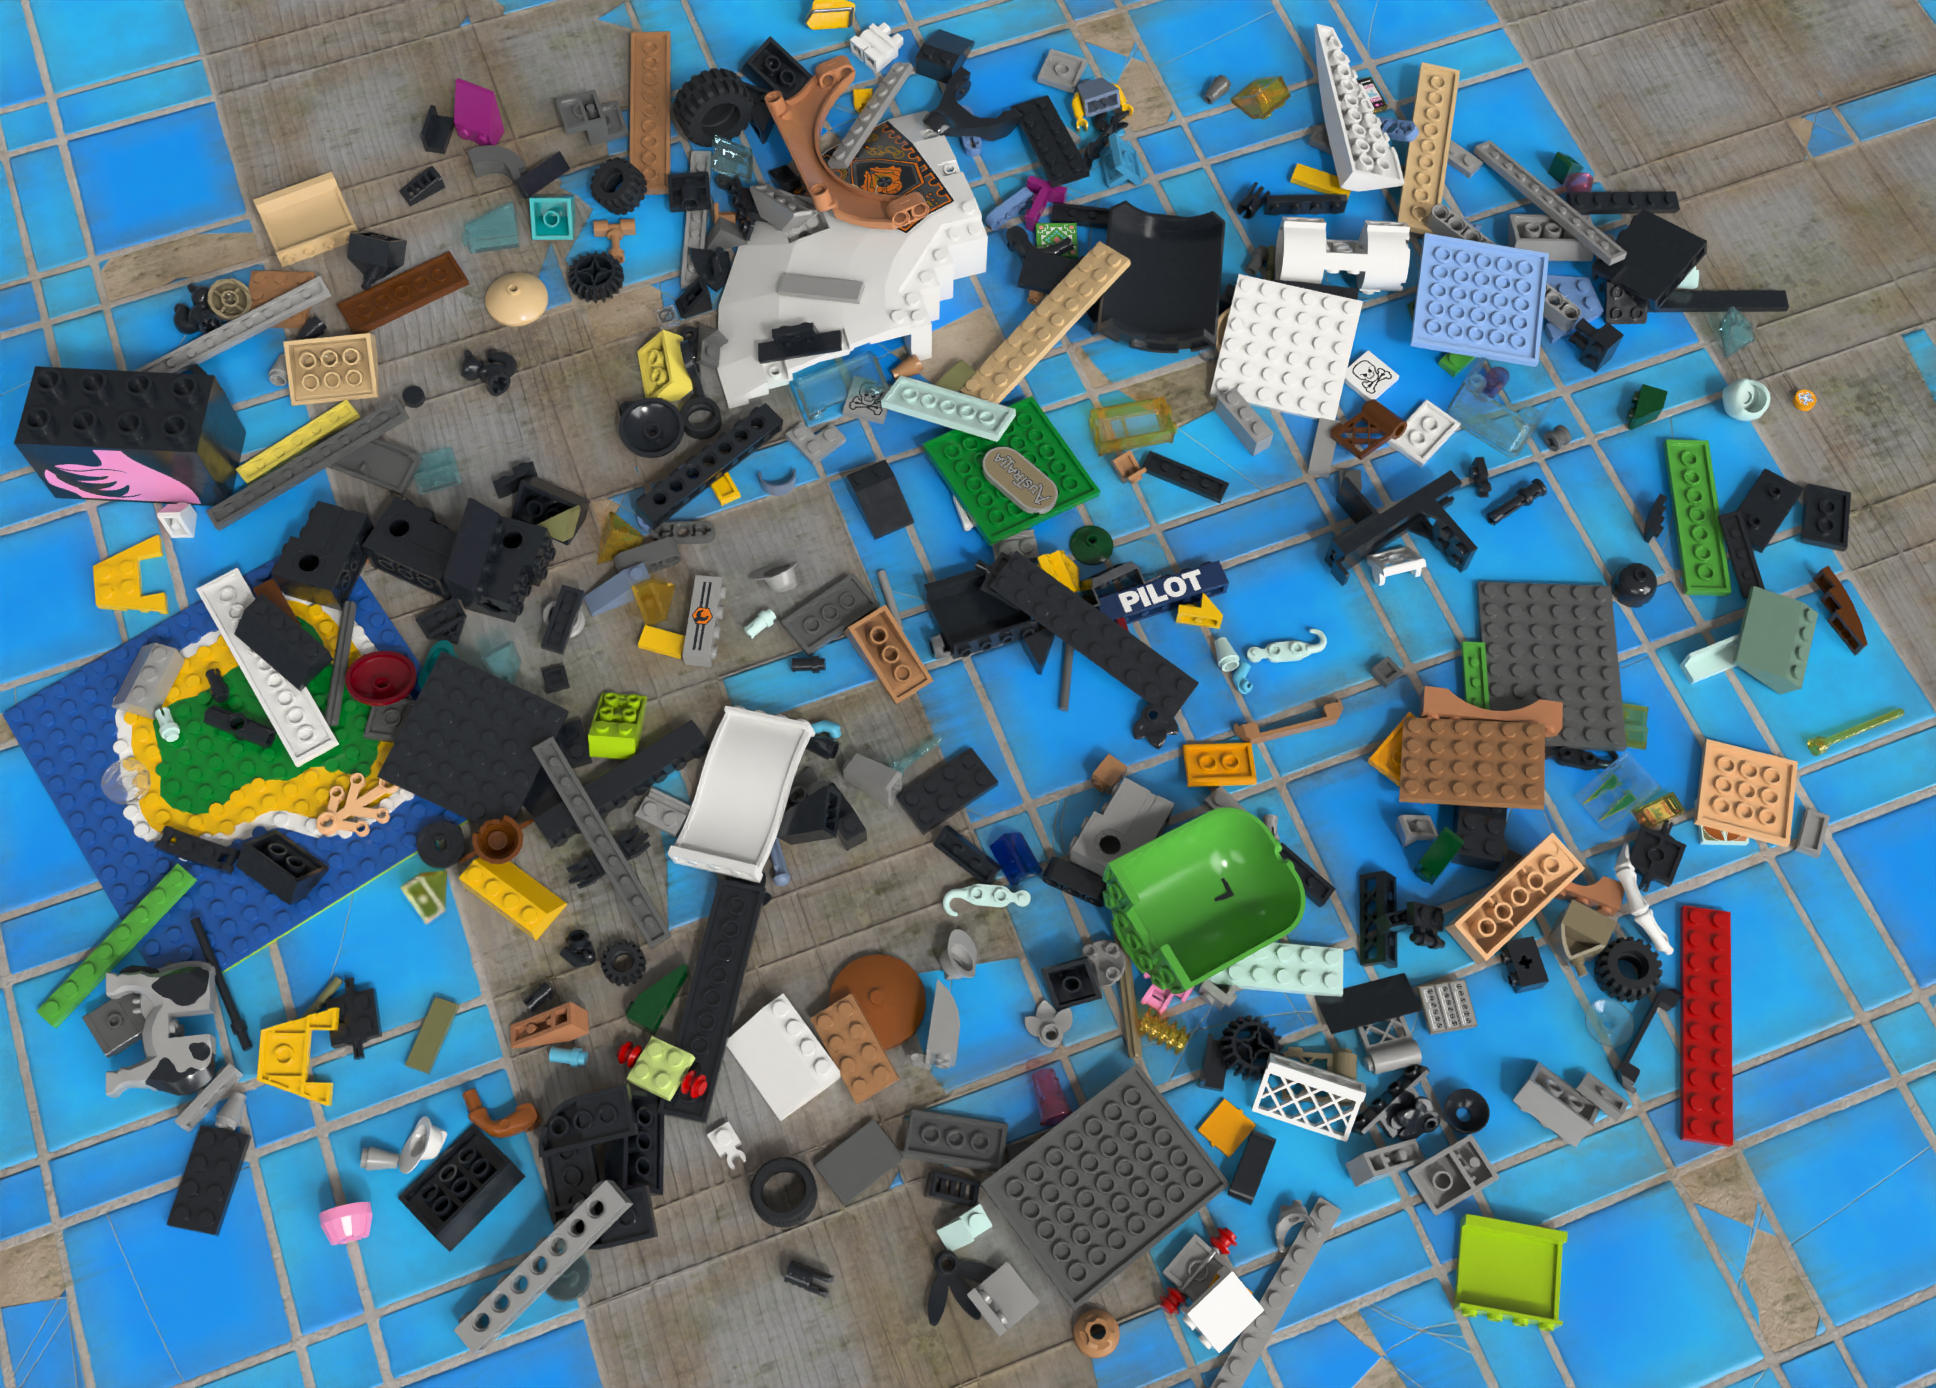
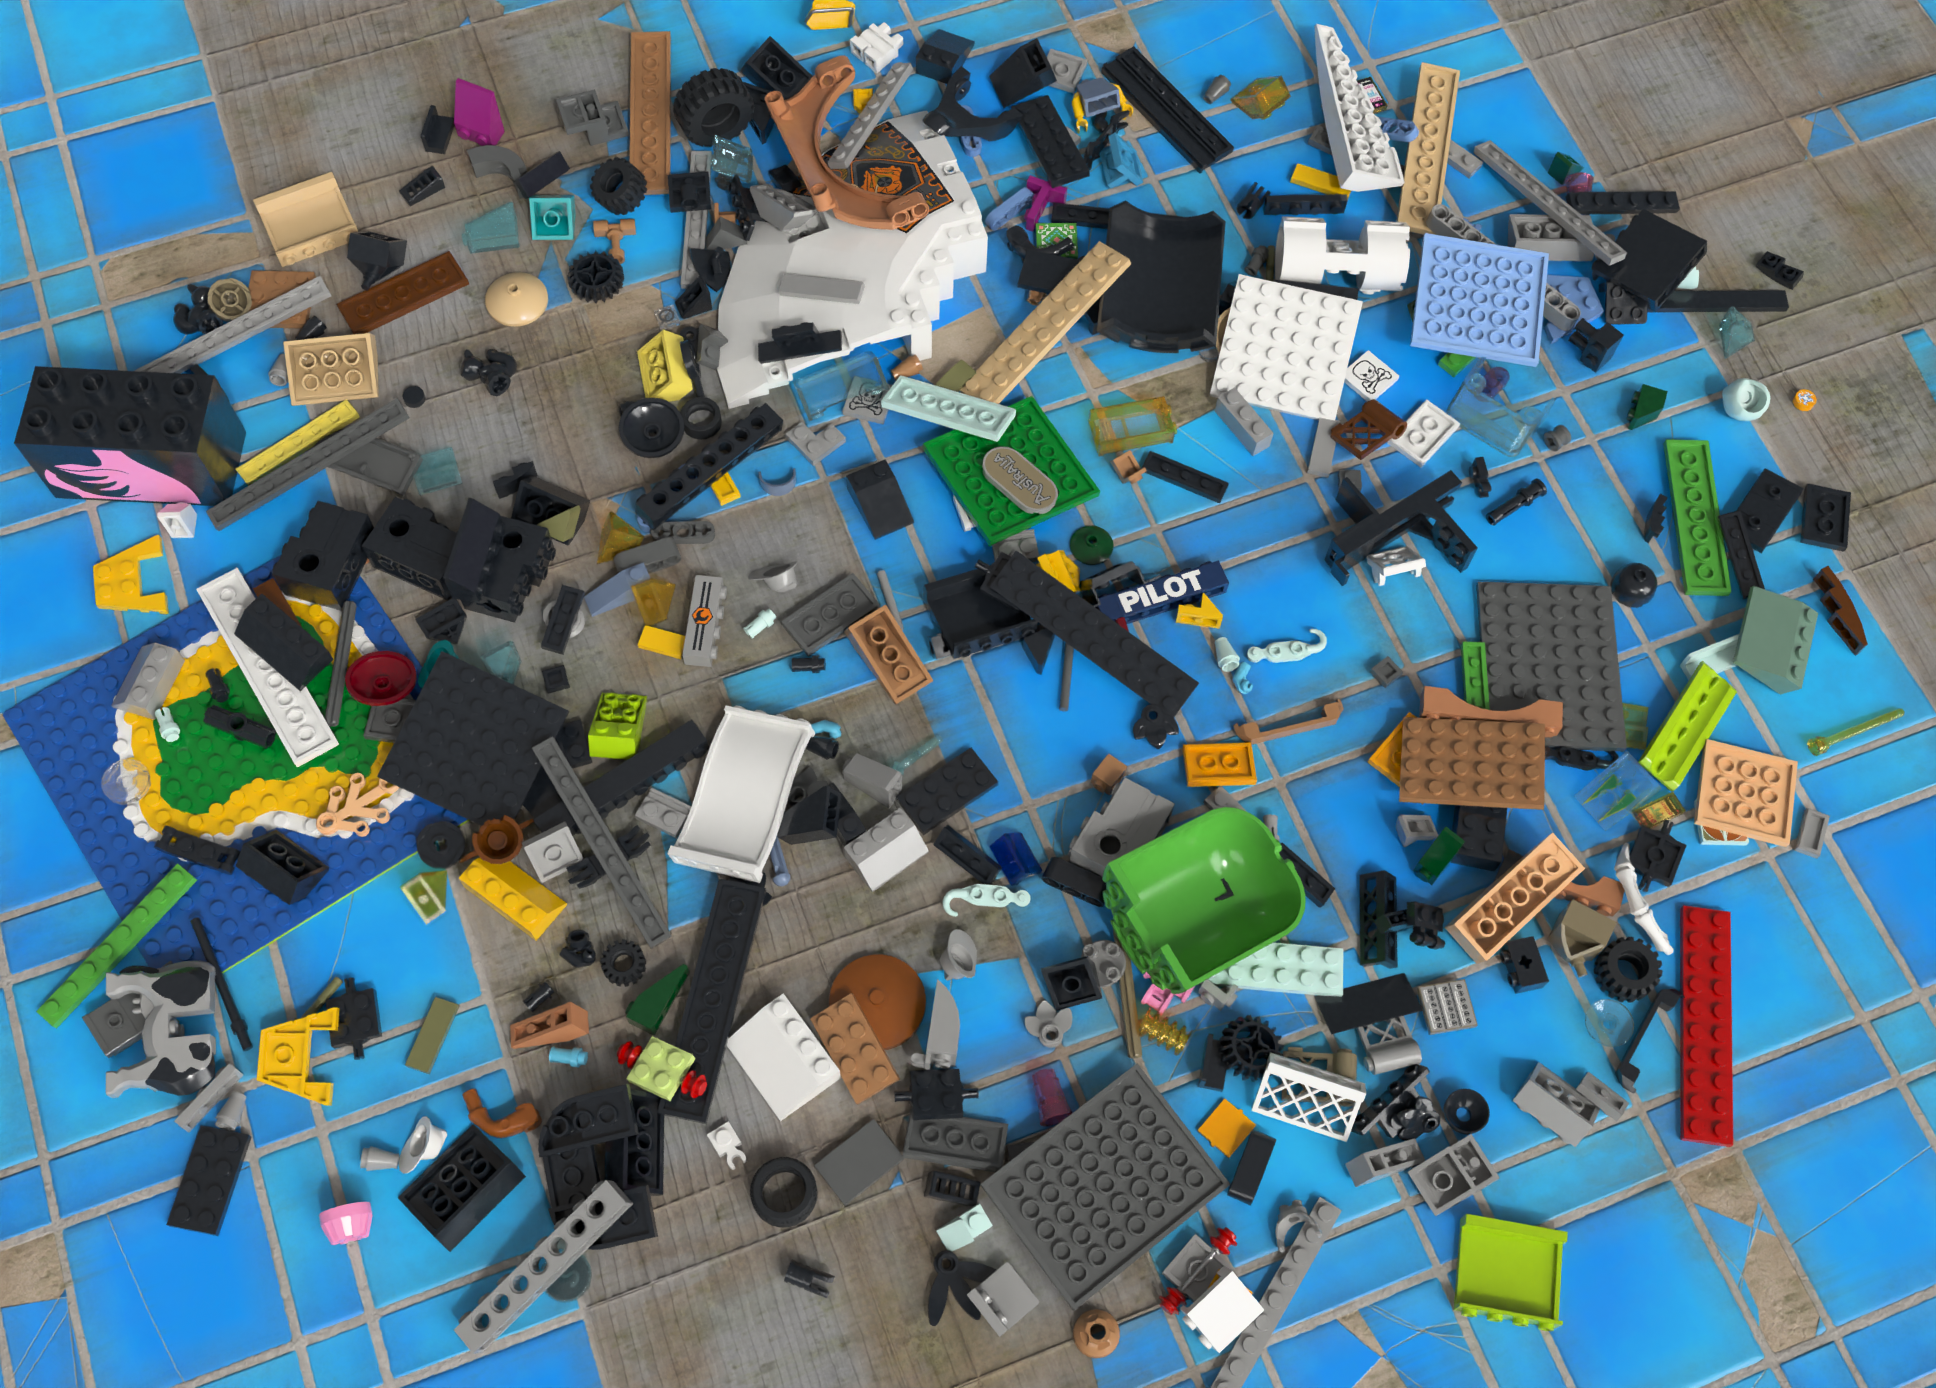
none -> light grey plate [522,822,584,883]
none -> slope [844,807,929,892]
none -> black plate [894,1069,979,1120]
none -> black slope [989,38,1057,108]
none -> black plate [1101,46,1234,174]
none -> lime plate [1638,661,1737,792]
none -> black slope [1756,251,1804,290]

